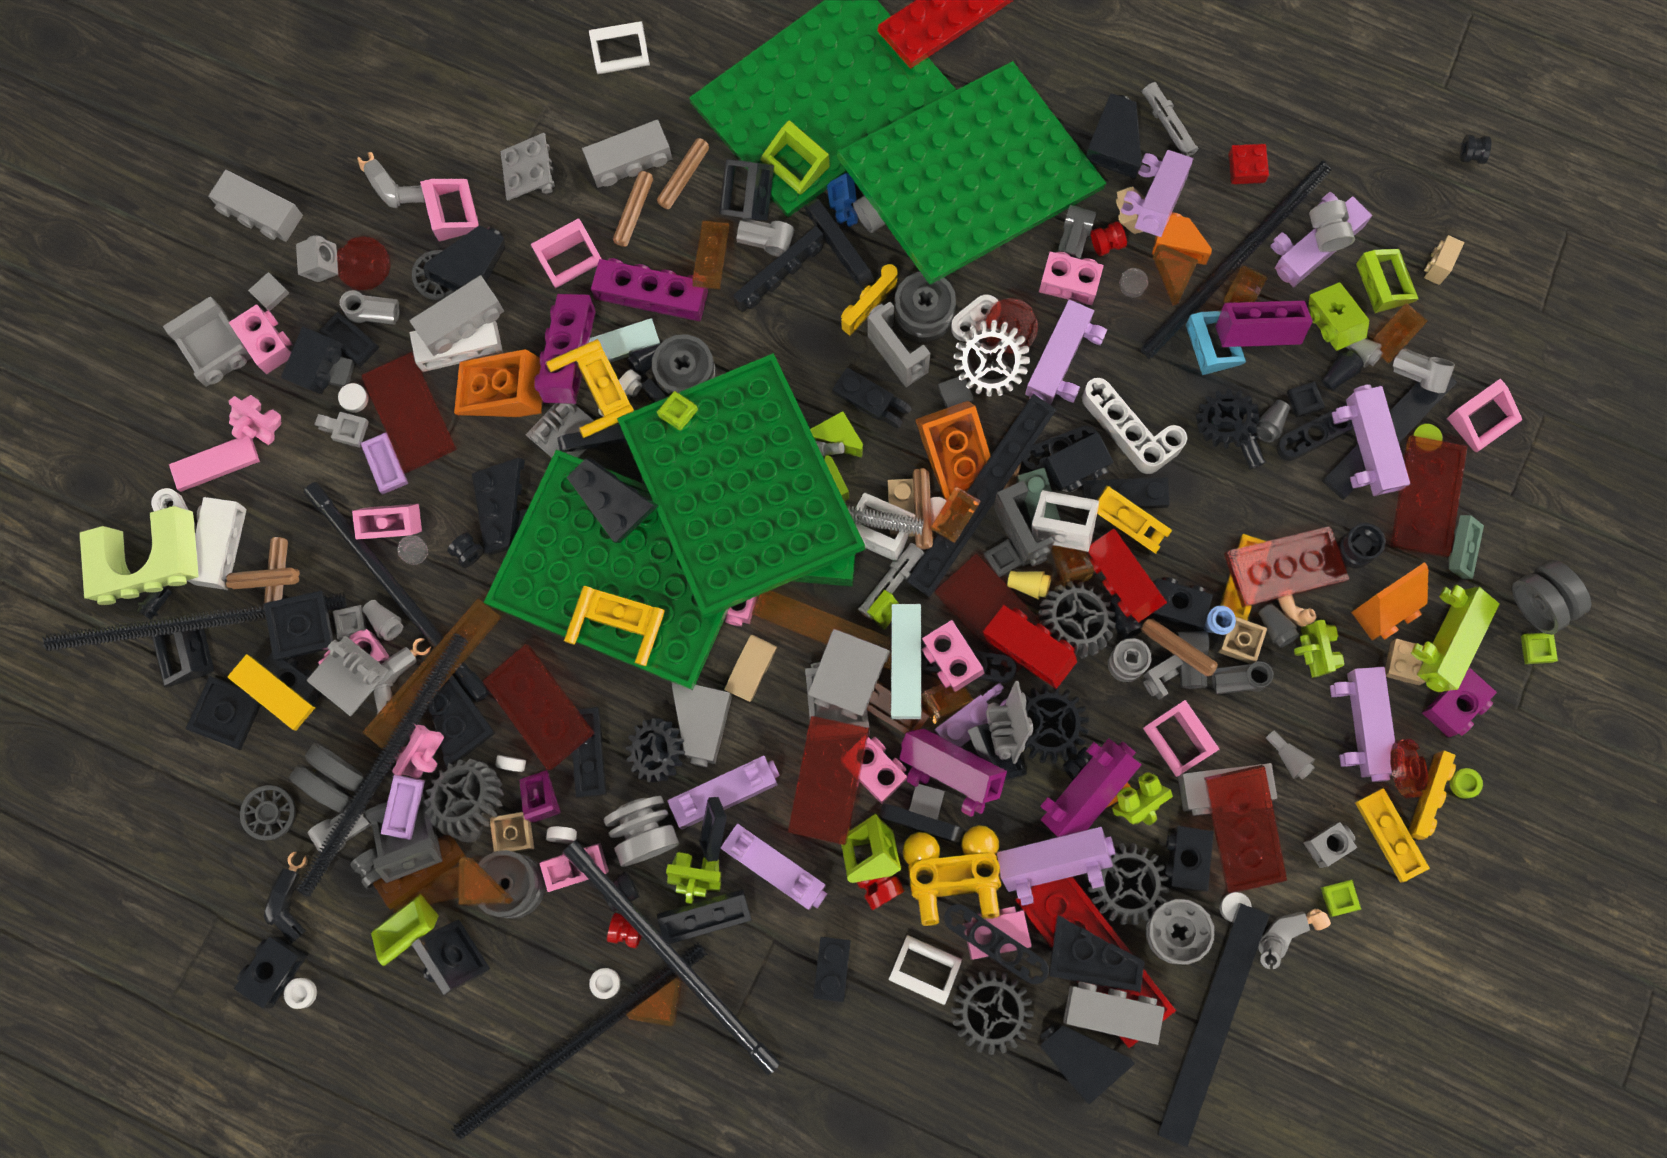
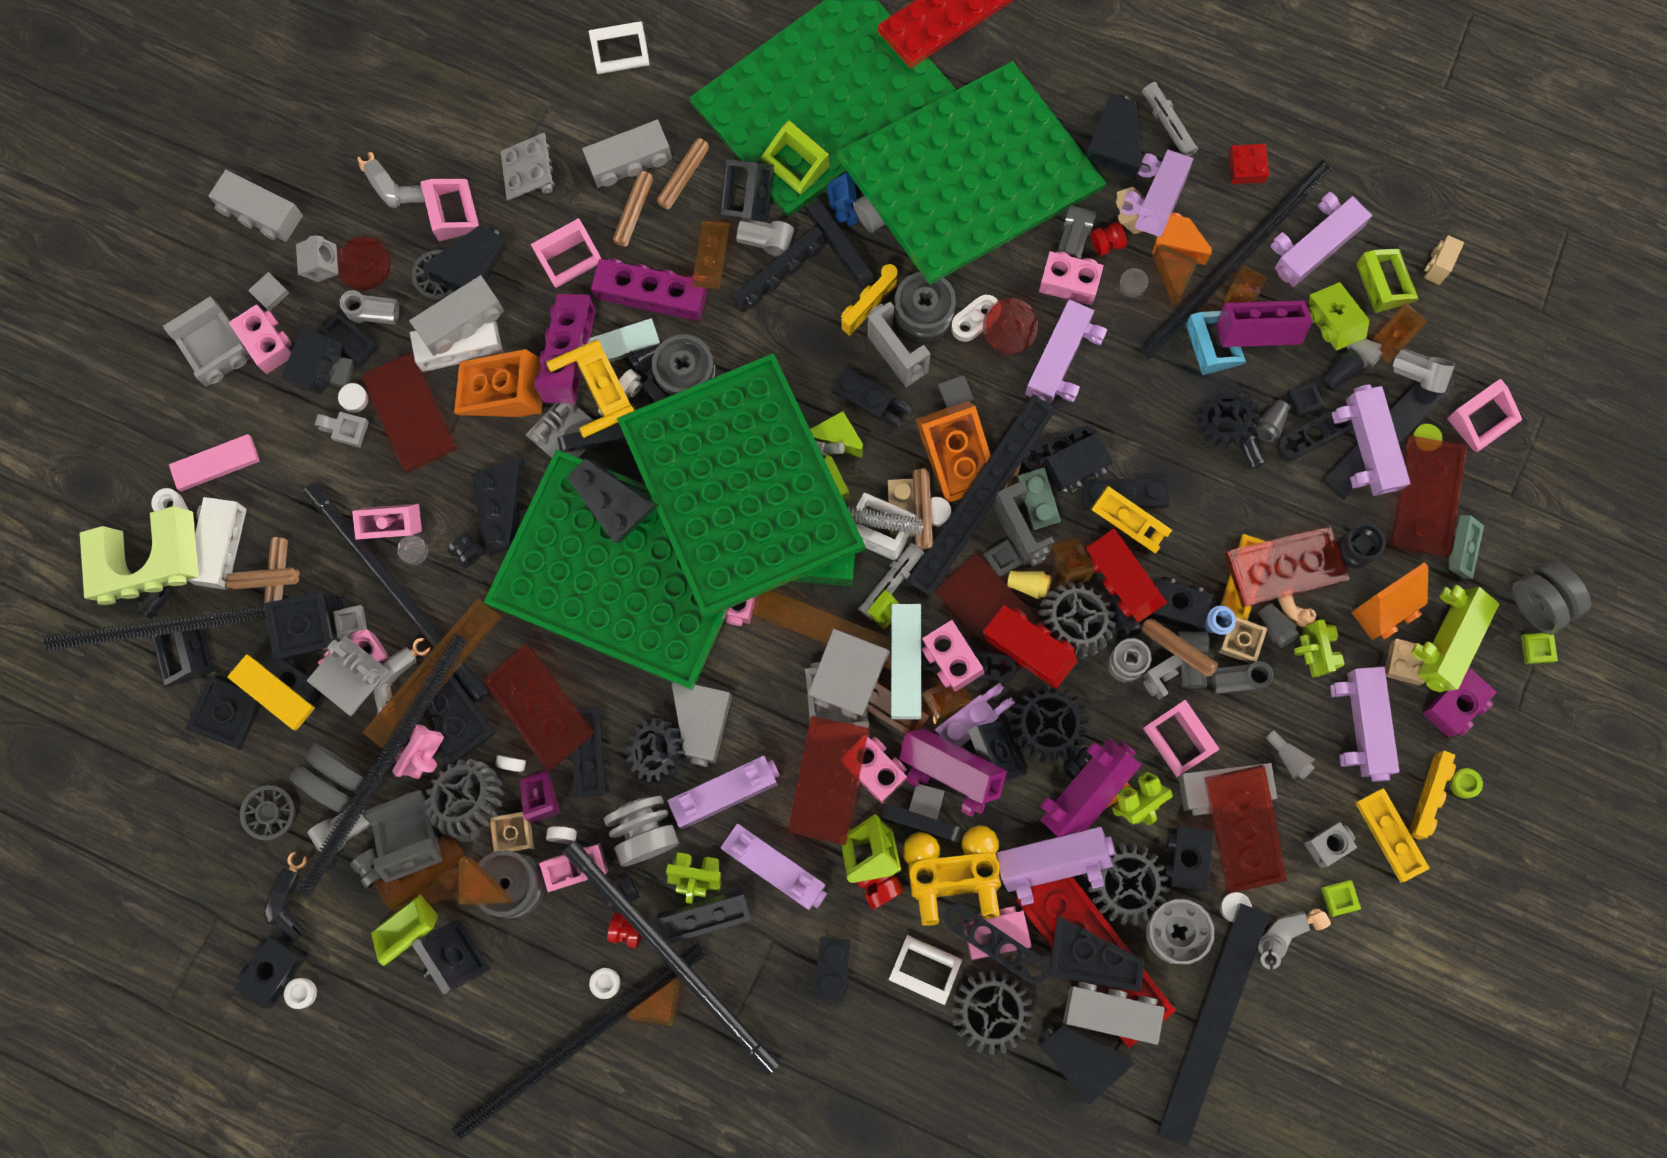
bright pink hips [229,395,281,445] -> none
lavender tile [361,432,408,495] -> none
light grey cone [363,600,403,641] -> none
lavender tile [381,775,425,840] -> none
yellow plate [564,586,665,666] -> none
lime tile [657,391,698,431] -> none
black tile [699,797,727,862] -> none
tan slope [724,635,777,702] -> none
clear orange slope [930,486,981,543] -> none
white gear [954,320,1030,396] -> none
light grey hinge [986,681,1033,764] -> none
white tile [1032,490,1099,552] -> none
white beam [1082,378,1187,474] -> none
light grey wheel [1309,200,1355,252] -> none
clear red tile [1390,739,1428,798] -> none
black wheel [1460,134,1491,164] -> none

